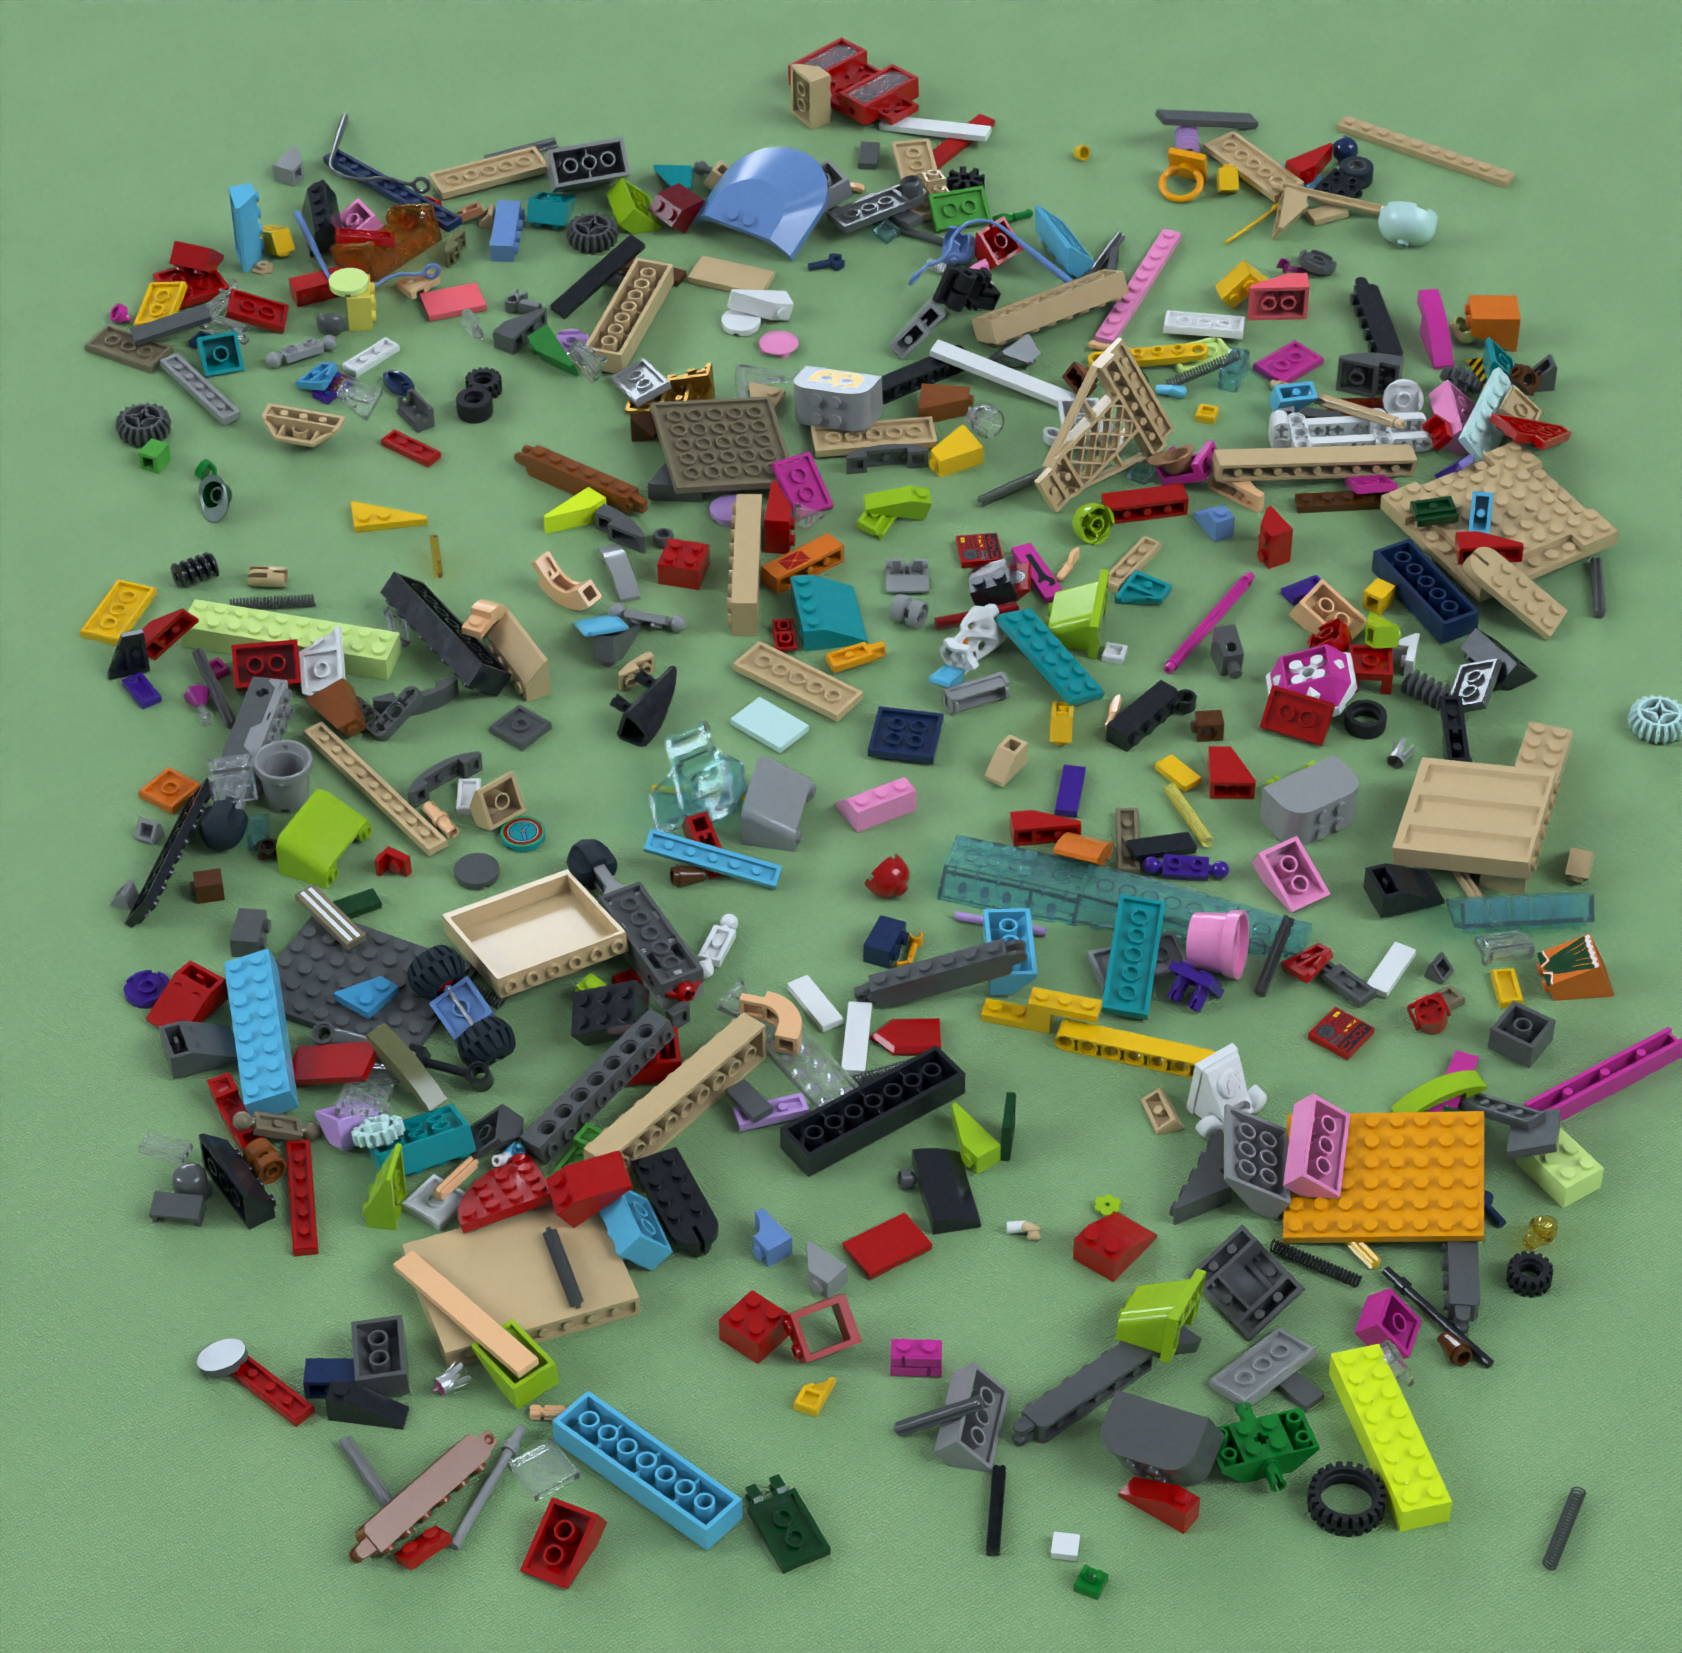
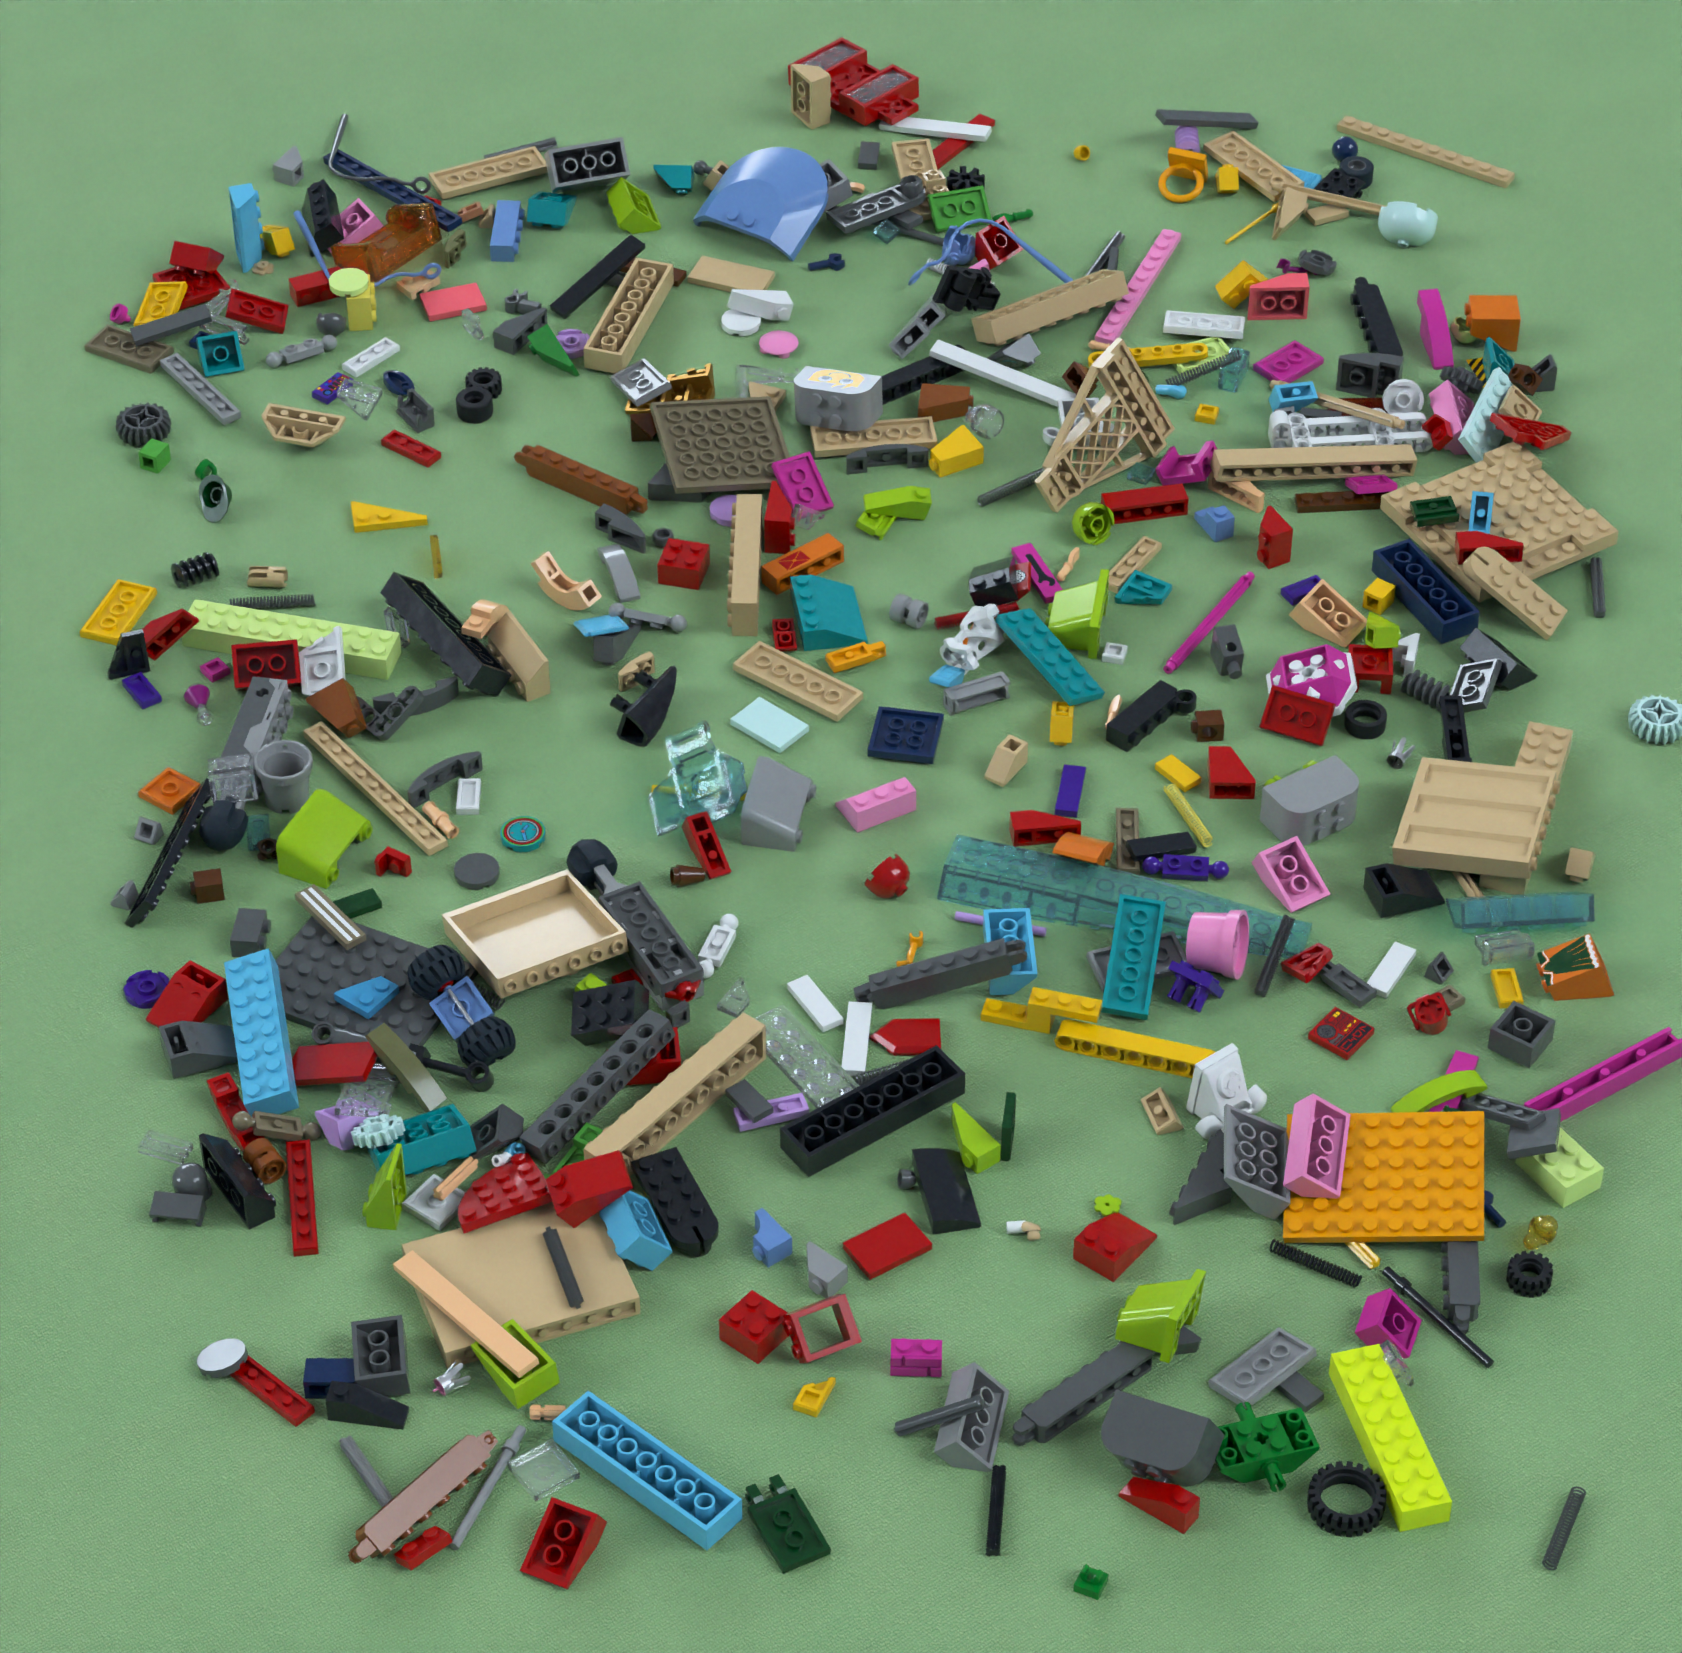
dark grey axle [192,648,236,729] -> none
dark azure wing [296,362,338,391] -> none
red tile [335,227,395,247] -> none
tan slope [470,771,526,831] -> none
dark grey tile [489,705,552,751] -> none
neon yellow slope [544,487,606,534] -> none
dark grey gear [566,212,618,254] -> none
clear wing [567,340,608,383] -> none
medium azure plate [644,828,782,889] -> none
dark red slope [648,183,705,234] -> none
light nougat arch [739,991,802,1056] -> none
dark blue brick [863,915,909,969] -> none
light grey hinge [886,558,929,593] -> none
tile [955,533,1003,568] -> none
medium azure slope [1035,205,1095,278] -> none
white tile [1051,1532,1080,1562] -> none
medium nougat piece [1146,445,1195,475] -> none
dark grey slope [1188,1224,1306,1341] -> none
red slope [1285,143,1333,185] -> none
red cylinder [1308,619,1352,653] -> none
tile [1434,453,1475,479] -> none
reddish brown cone [1437,1331,1472,1366] -> none

